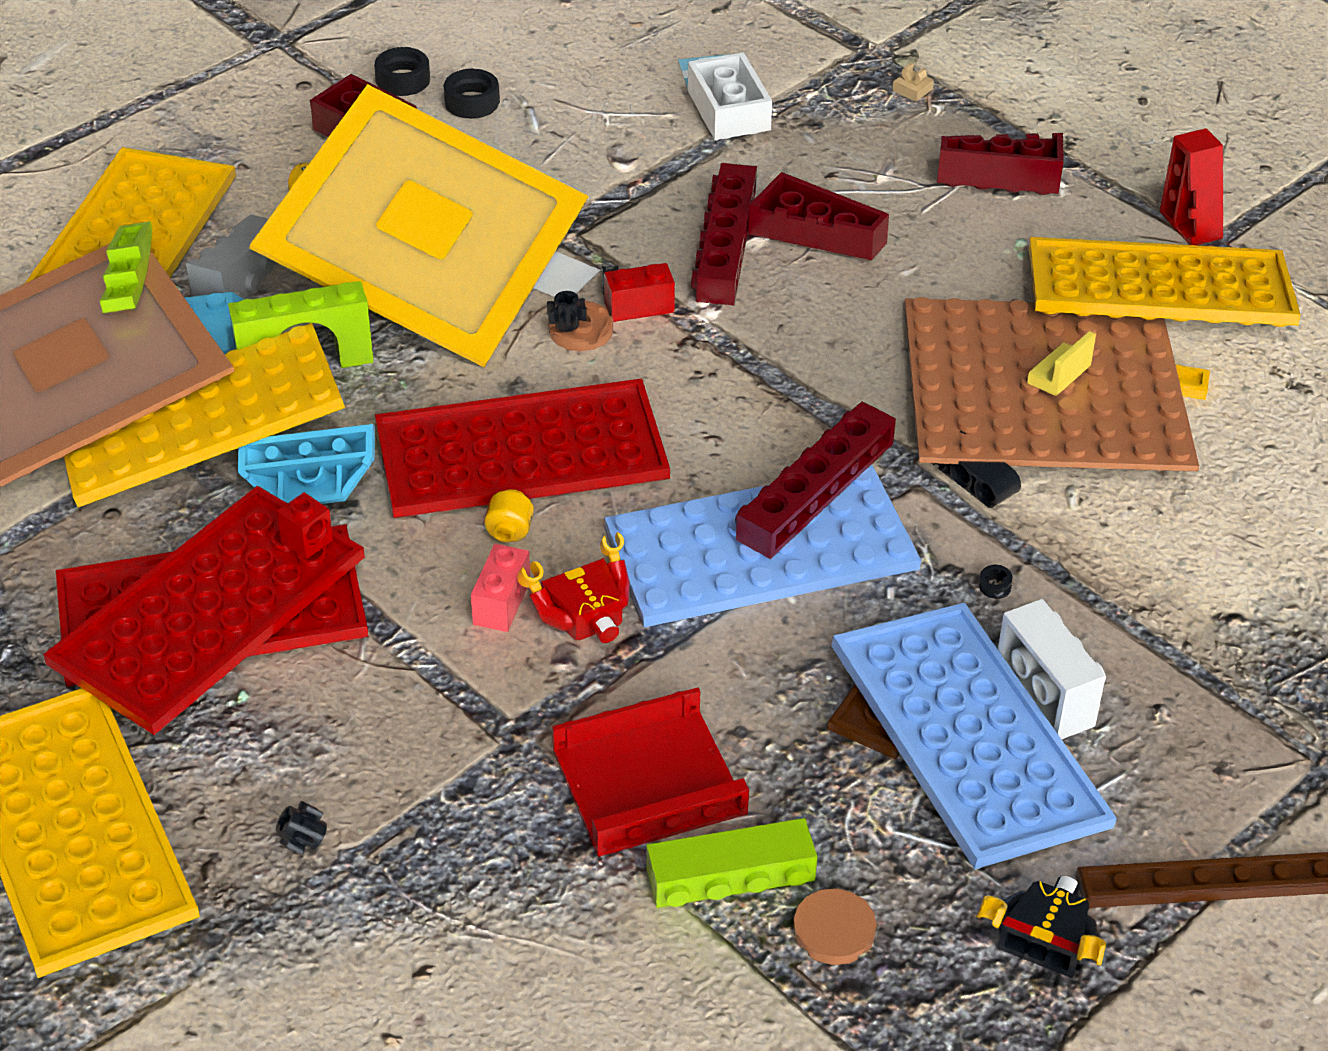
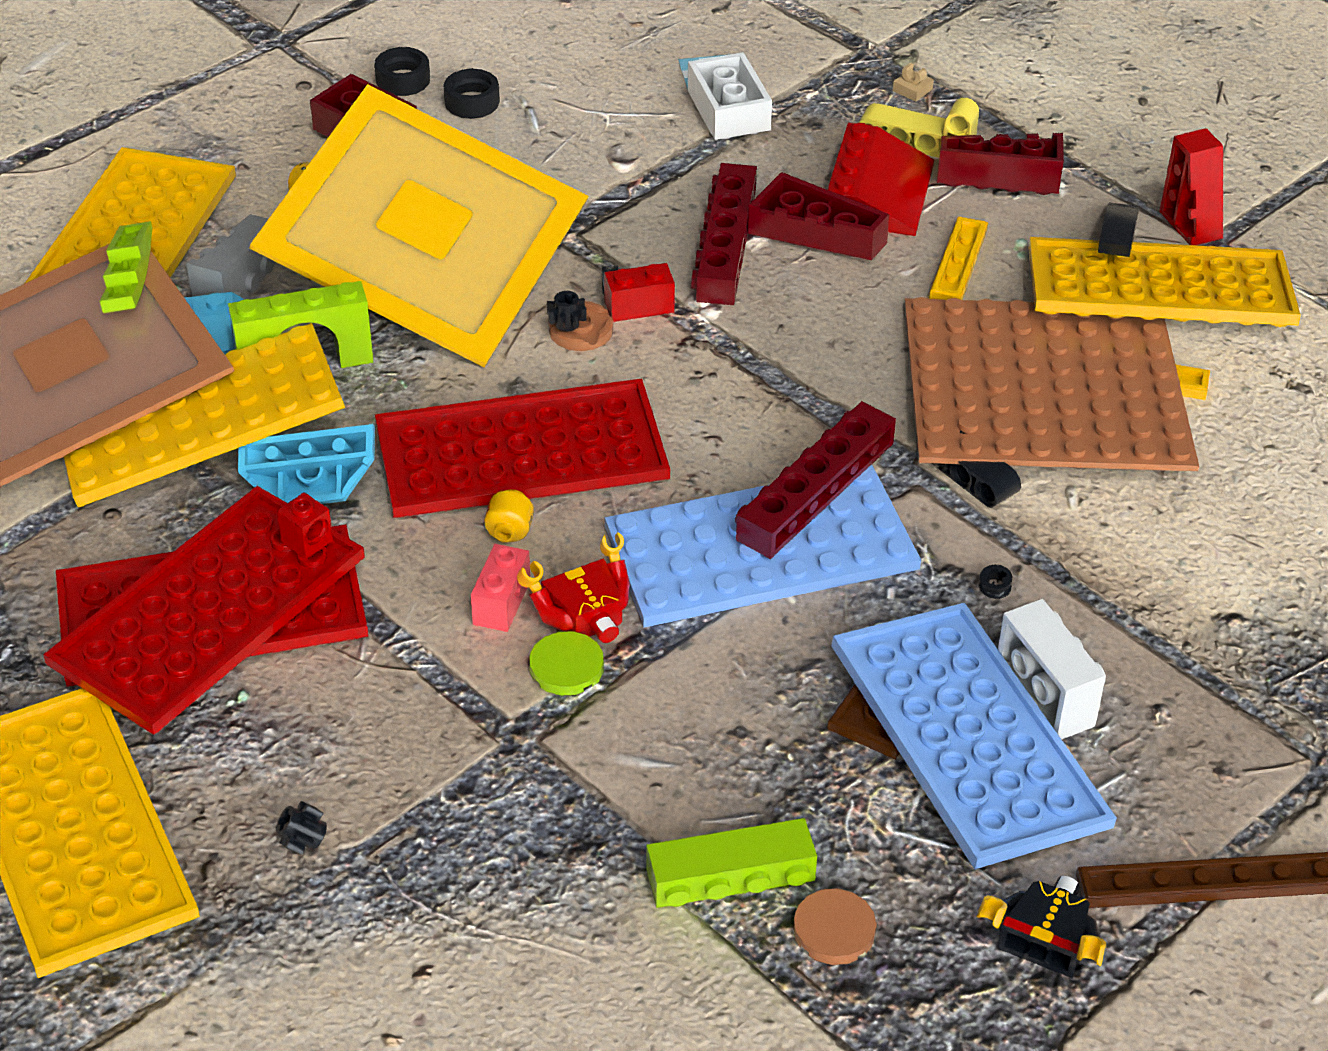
white sticker [534,252,601,297] -> none
red panel [552,687,749,857] -> none
light yellow panel [1027,331,1096,396] -> none
none -> lime tile [529,631,604,696]
none -> red slope [828,122,935,236]
none -> light yellow beam [859,98,979,158]
none -> yellow tile [929,216,988,300]
none -> black slope [1098,202,1140,257]

